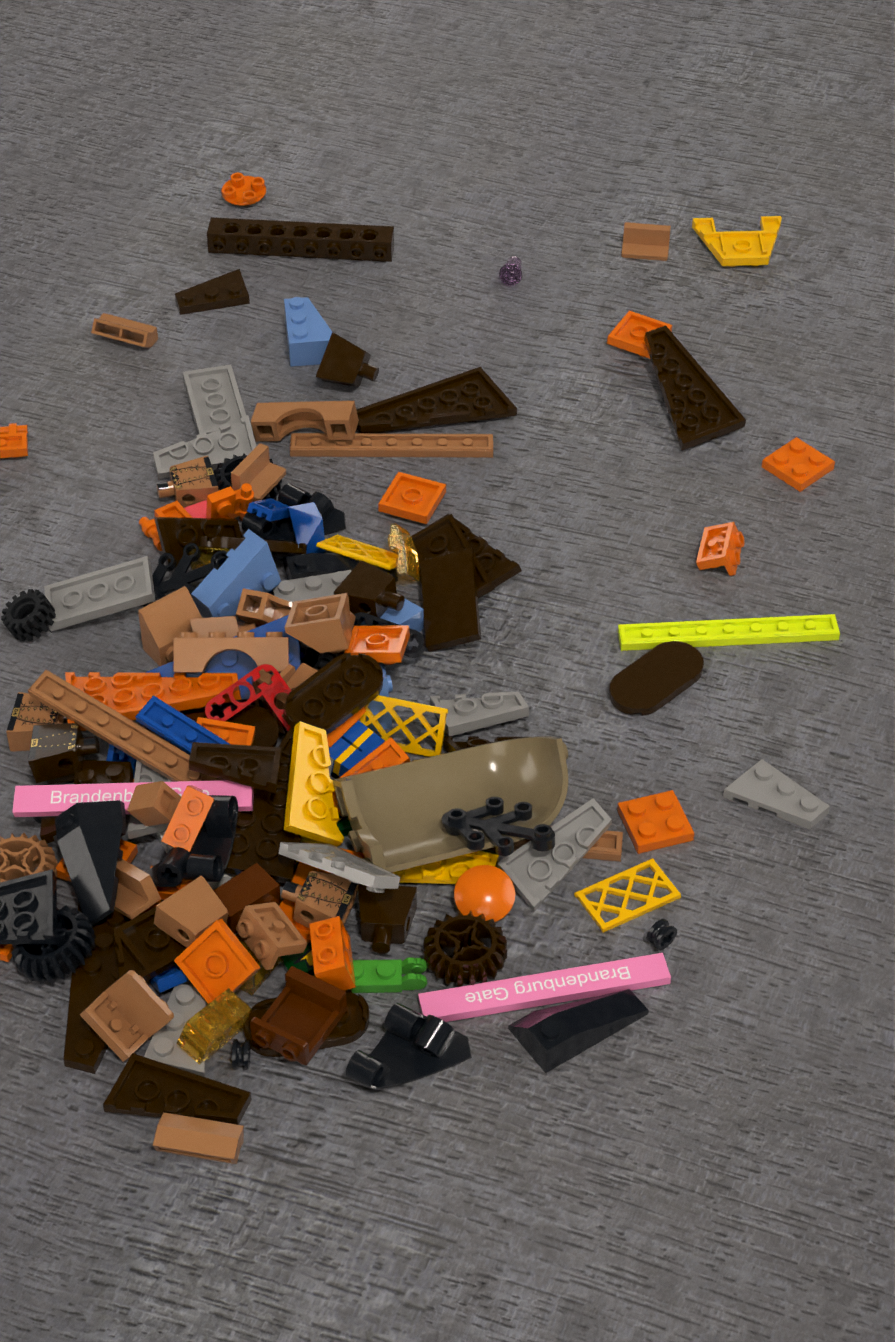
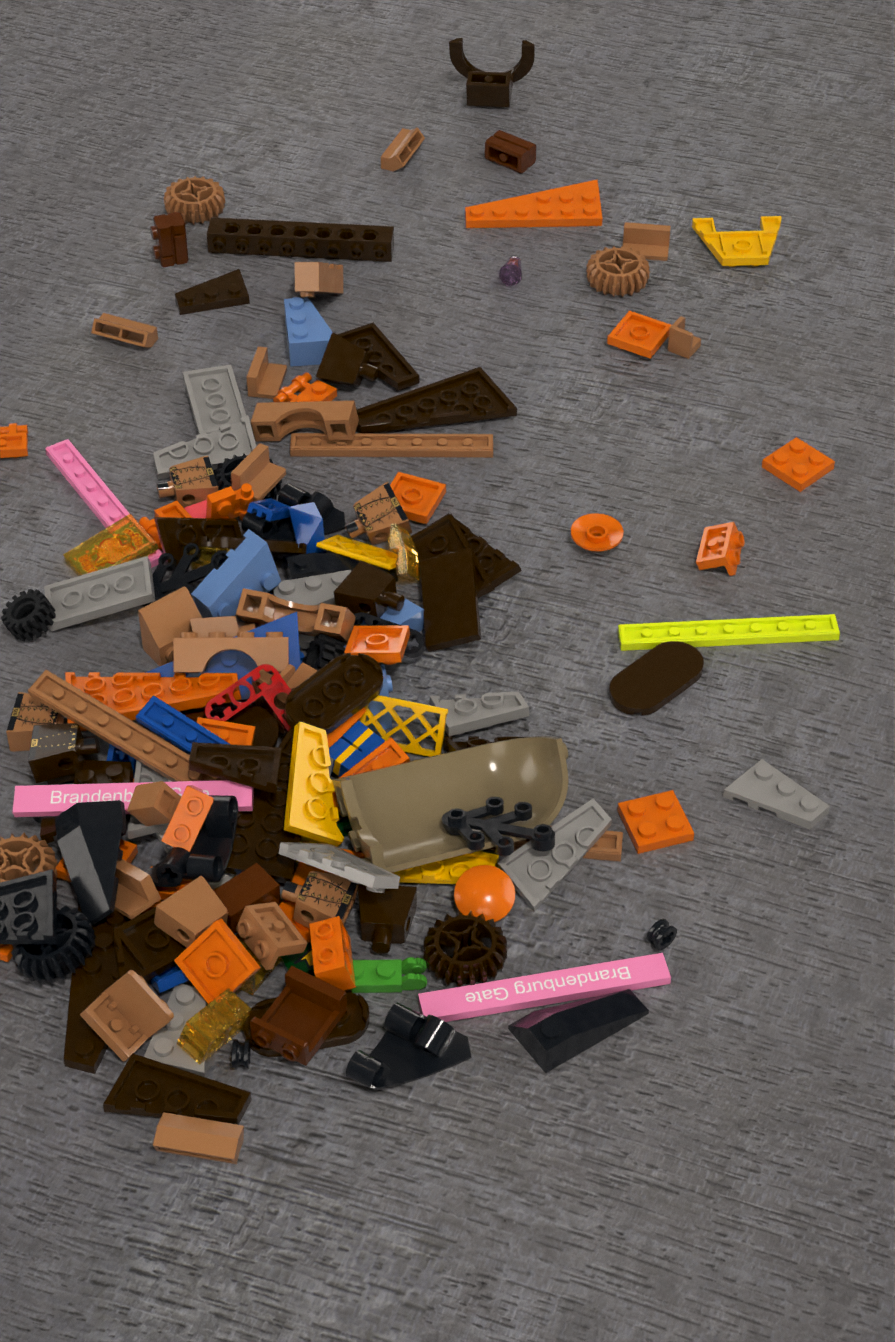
orange dish [221,172,266,206] -> none
medium nougat slope [285,593,352,653] -> none
yellow window [574,858,681,933] -> none
dark brown wing [644,325,746,451] -> none
none -> bright pink tile [45,439,163,568]
none -> clear yellow tile [63,514,159,576]
none -> reddish brown brick [150,212,189,267]
none -> medium nougat gear [164,176,225,225]
none -> medium nougat panel [247,347,287,399]
none -> orange plate [273,372,337,402]
none -> medium nougat wedge [295,262,343,298]
none -> dark brown wing [337,322,420,390]
none -> medium nougat torso [345,482,412,545]
none -> medium nougat piece [381,127,425,171]
none -> dark brown piece [449,38,535,108]
none -> orange wing [465,179,603,228]
none -> reddish brown brick [485,130,537,174]
none -> orange dish [571,513,624,551]
none -> medium nougat gear [586,246,650,297]
none -> medium nougat panel [668,316,701,359]

